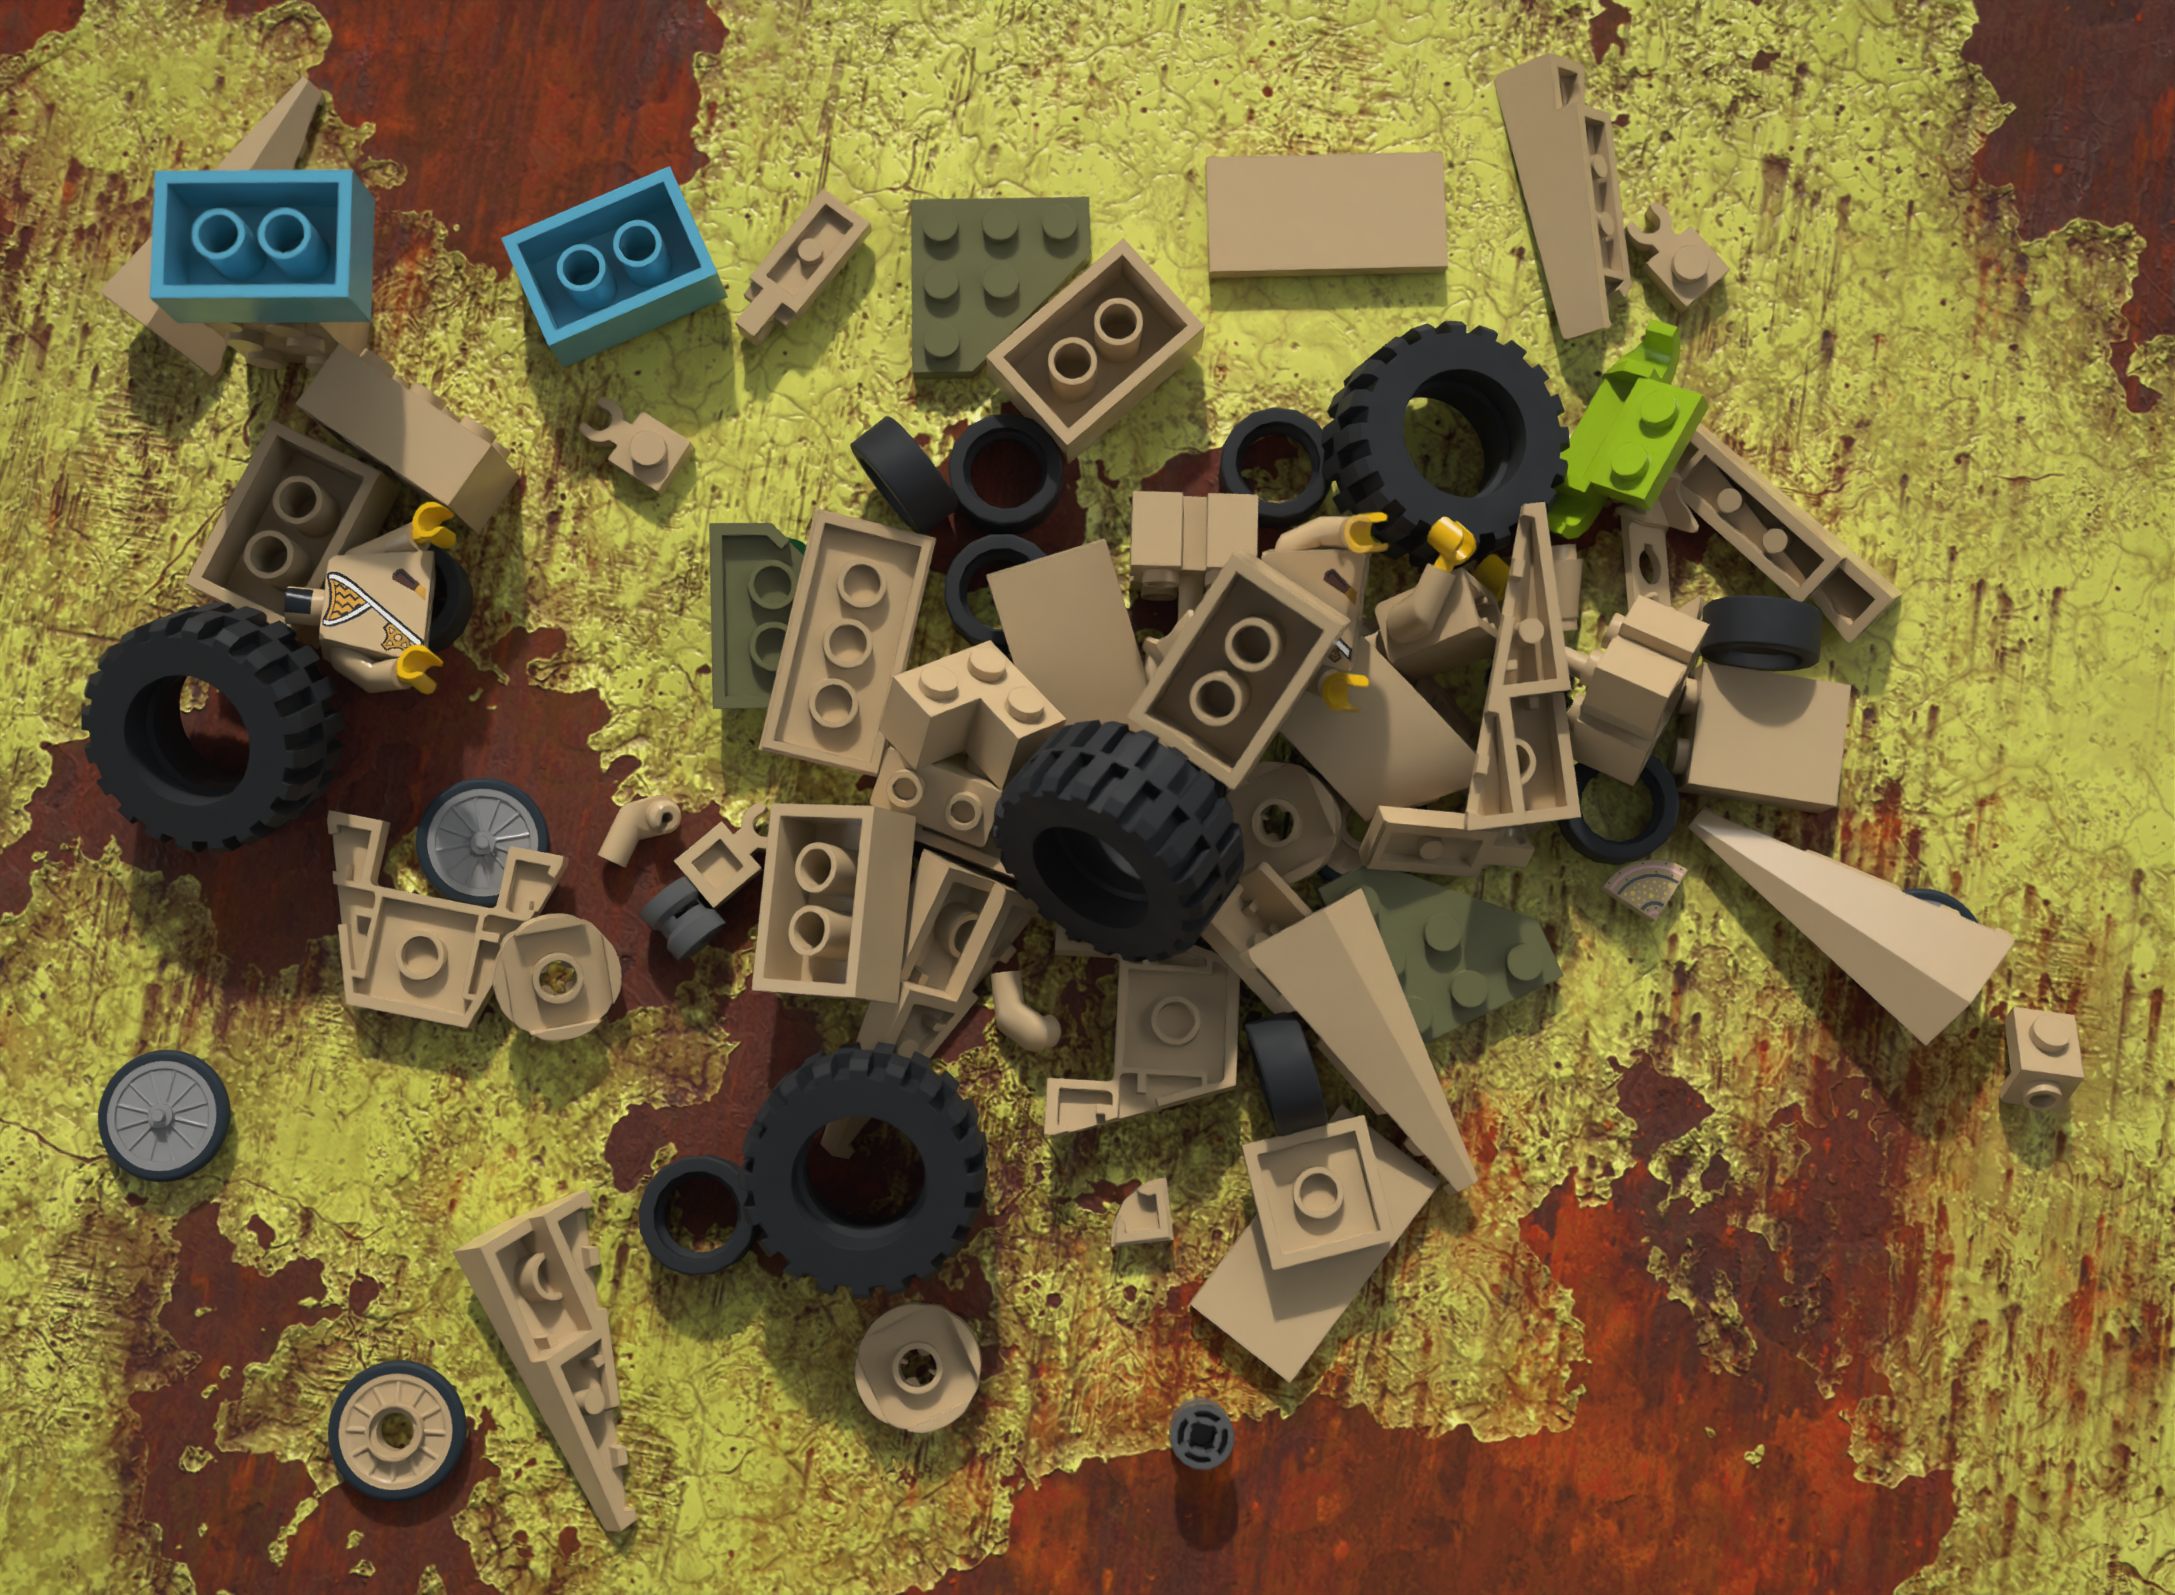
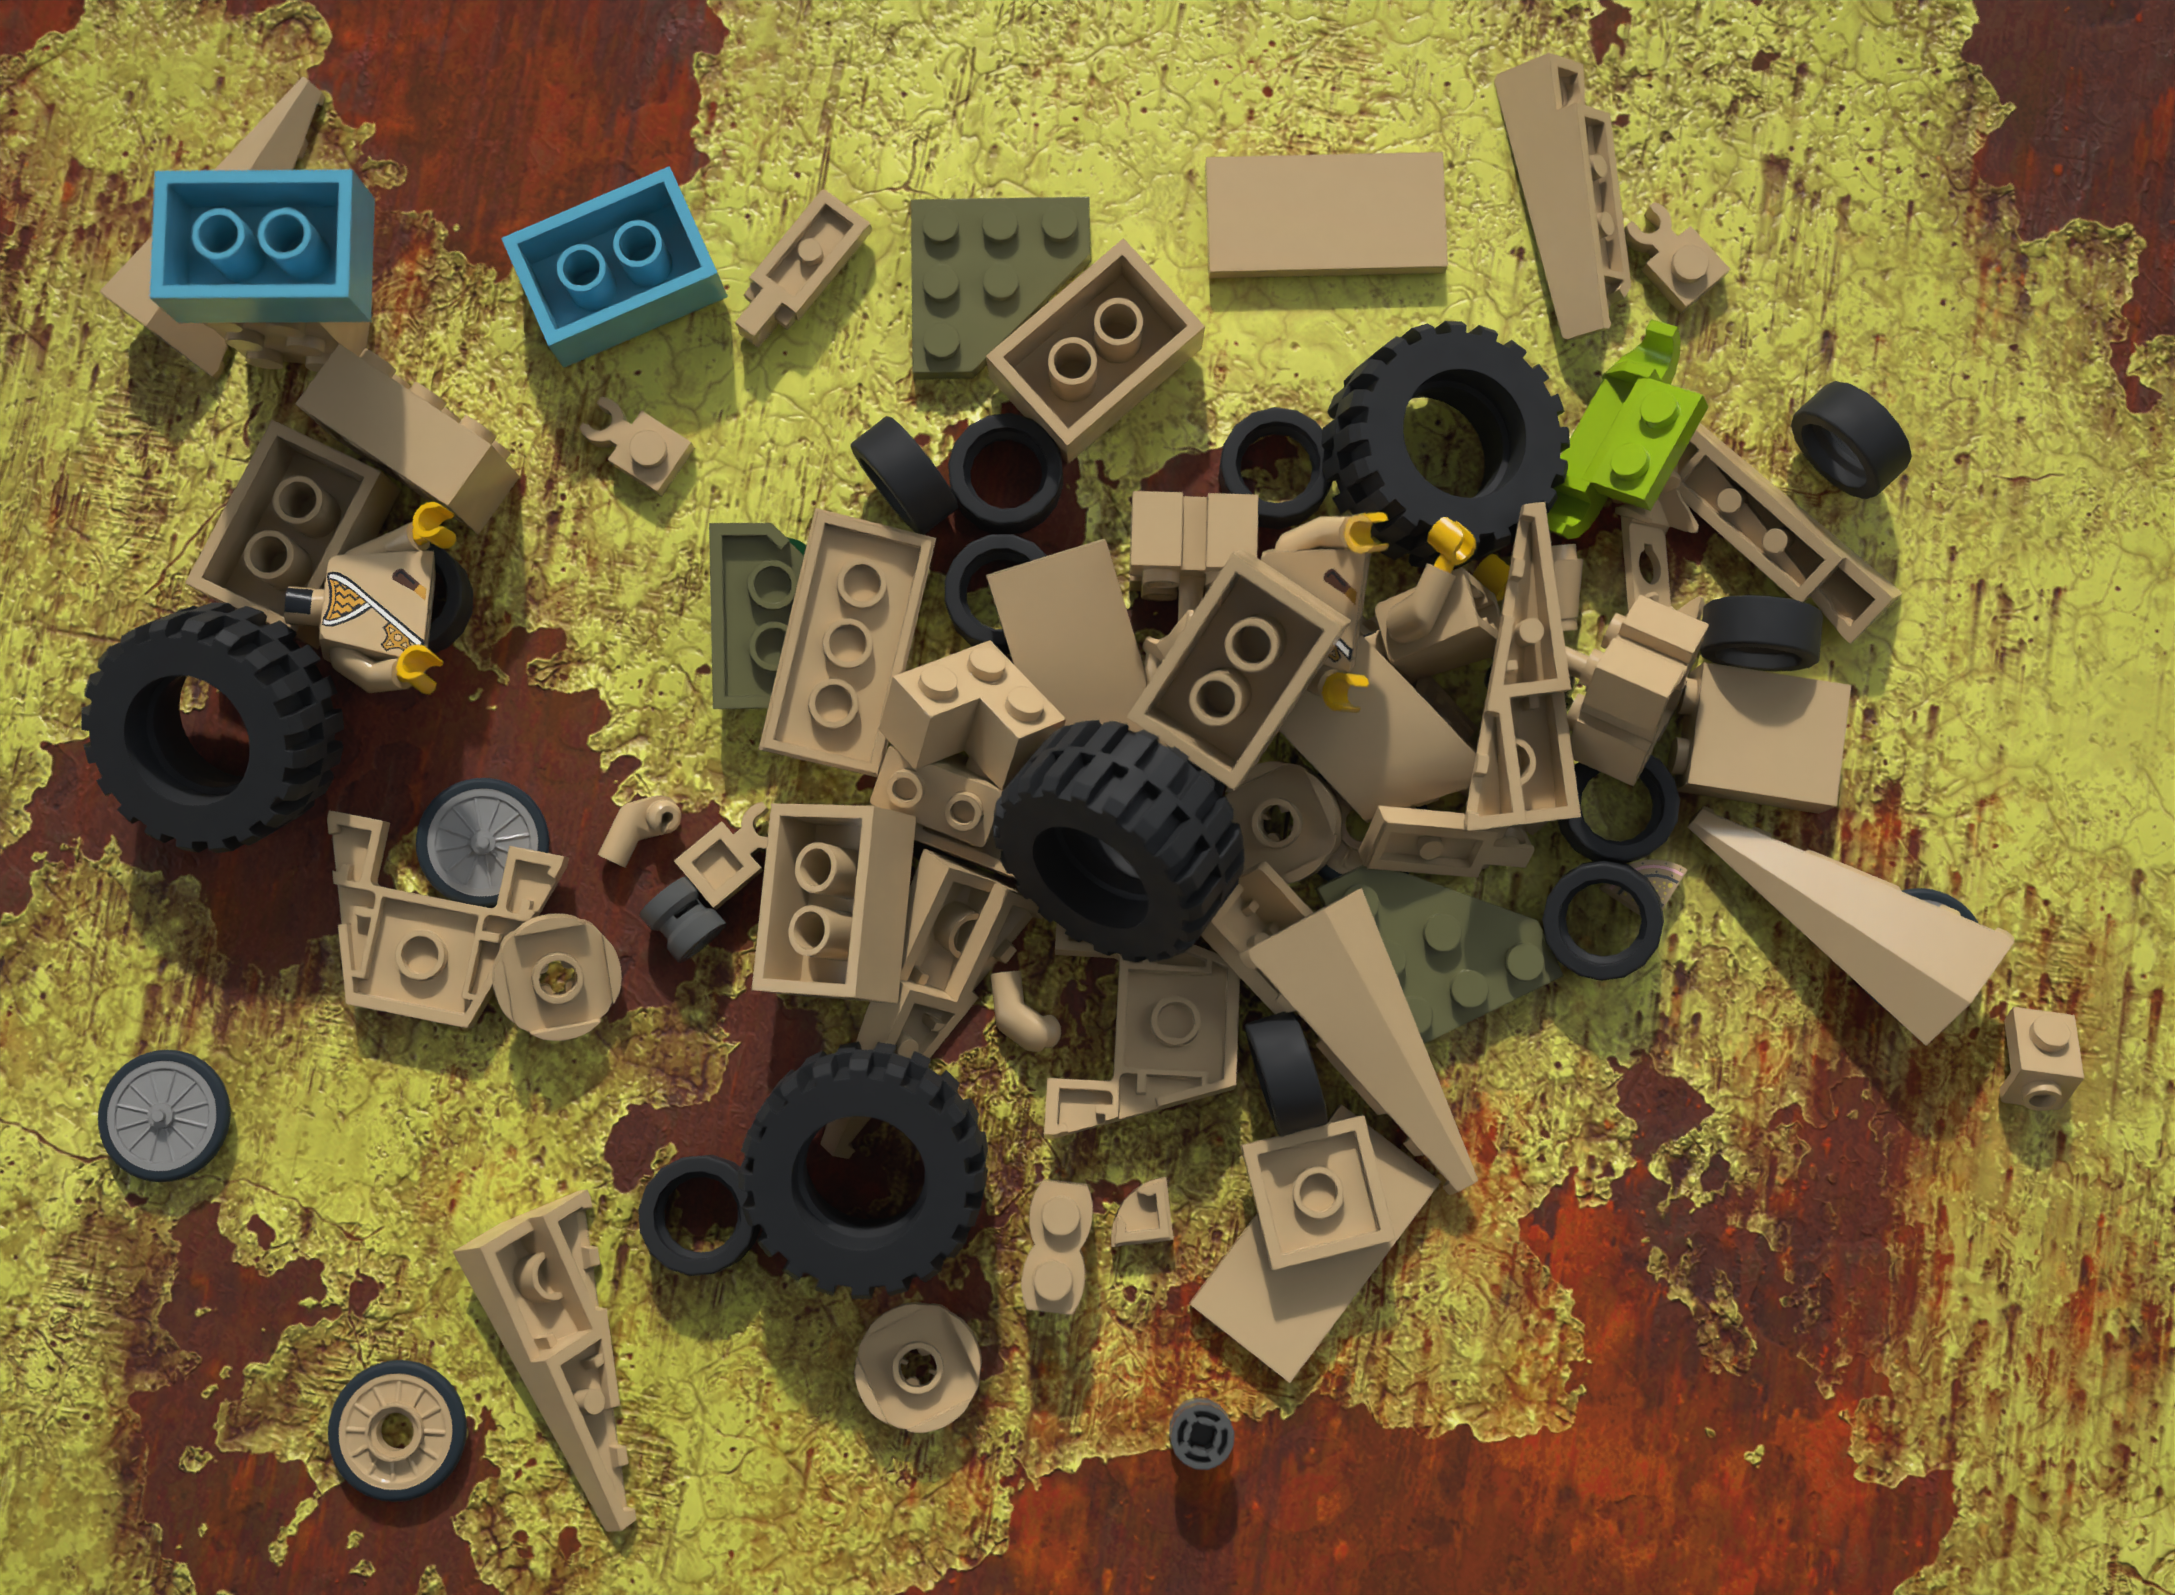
none -> tan brick [1021,1179,1093,1315]
none -> black tyre [1542,860,1664,981]
none -> black tyre [1791,381,1912,499]

